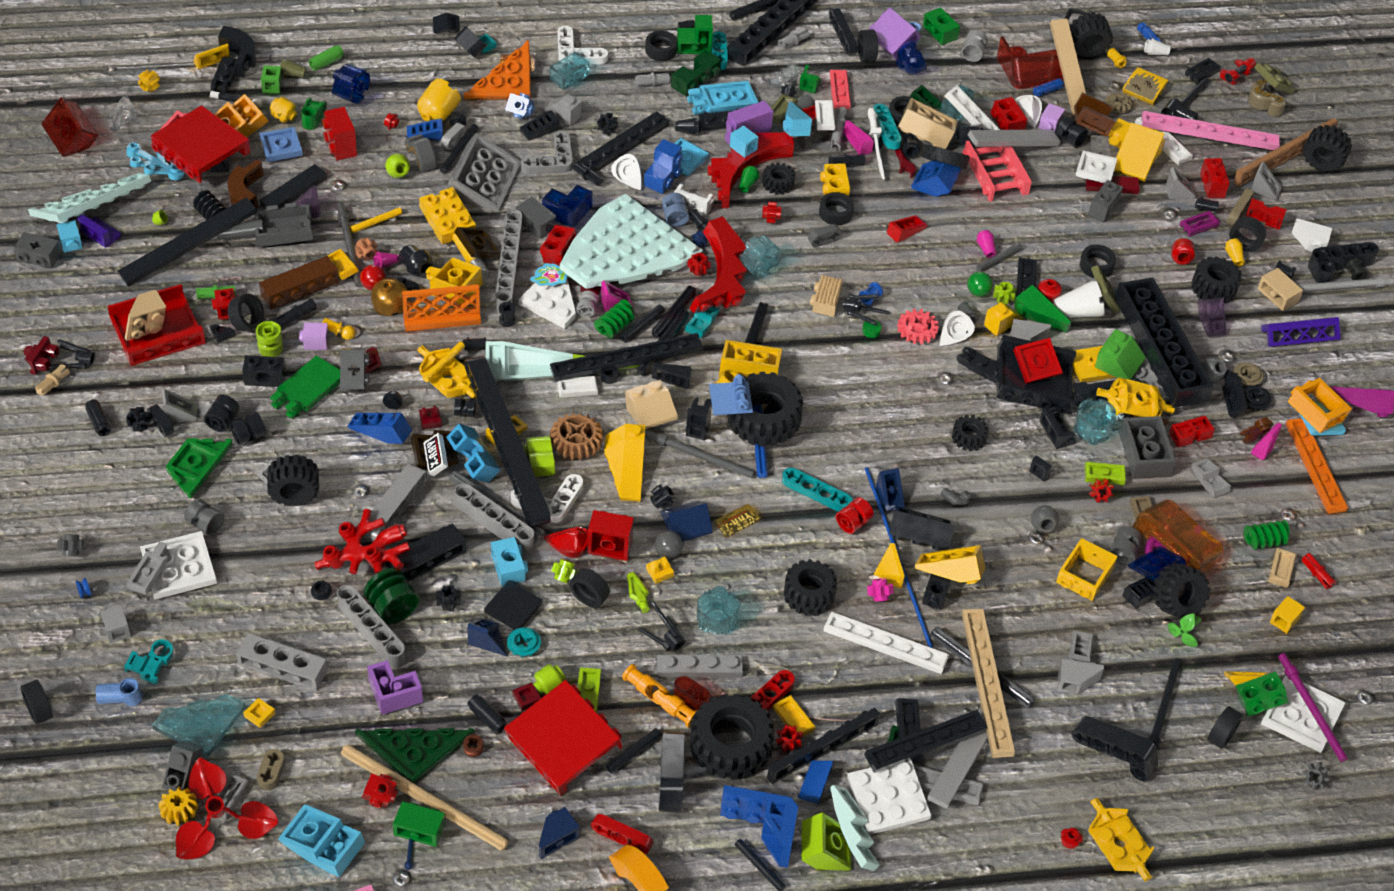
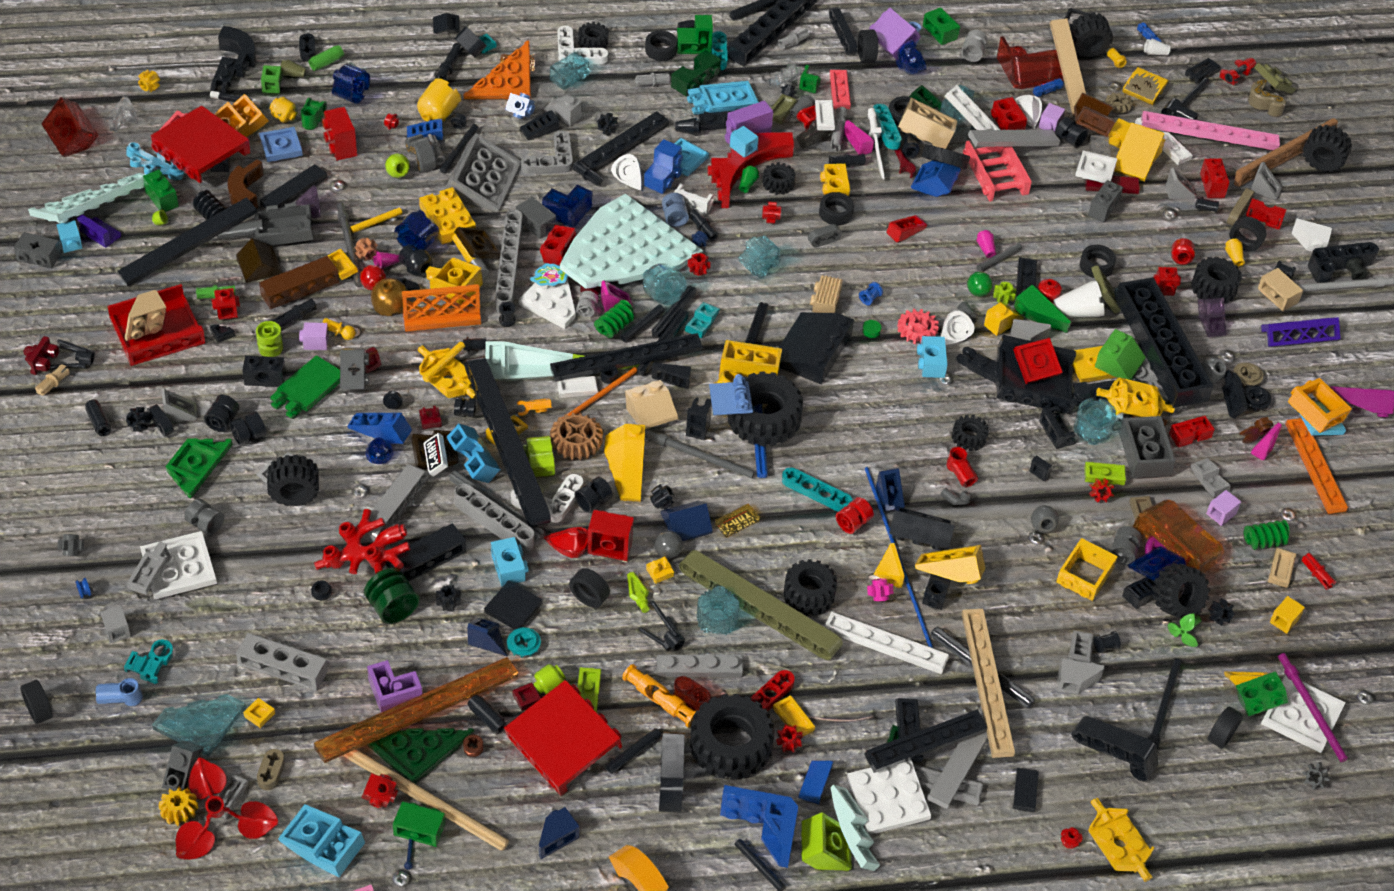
yellow slope [193,44,230,69] -> none
black tyre [228,293,265,332] -> none
light grey beam [337,585,405,668] -> none
light grey beam [441,122,467,151] -> none
lime gear [551,559,578,583] -> none
red beam [591,814,654,854] -> none
red arch [690,216,748,314] -> none
black plate [767,708,880,784] -> none
medium azure slope [783,102,812,136] -> none
black plant [843,294,890,325] -> none
black brick [956,124,984,145] -> none
magenta tile [1179,211,1220,237] -> none
none -> green brick [143,170,179,212]
none -> dark brown slope [236,238,282,283]
none -> black beam [299,33,316,61]
none -> clear orange plate [314,657,518,763]
none -> clear blue brick [365,437,393,464]
none -> clear blue brick [394,210,439,250]
none -> light grey axle [427,134,446,165]
none -> black pin [435,43,463,81]
none -> light orange plate [516,398,552,416]
none -> orange axle [562,367,637,418]
none -> black wheel [574,476,613,513]
none -> black tyre [578,22,609,49]
none -> clear light blue brick [643,263,686,305]
none -> olive beam [679,550,843,661]
none -> black slope [779,312,854,385]
none -> medium azure brick [917,336,947,378]
none -> red piece [946,447,978,488]
none -> black tile [1012,768,1039,812]
none -> black bush [1093,631,1121,653]
none -> red brick [1153,267,1181,296]
none -> lavender brick [1206,490,1241,526]
none -> black gear [1208,598,1235,626]

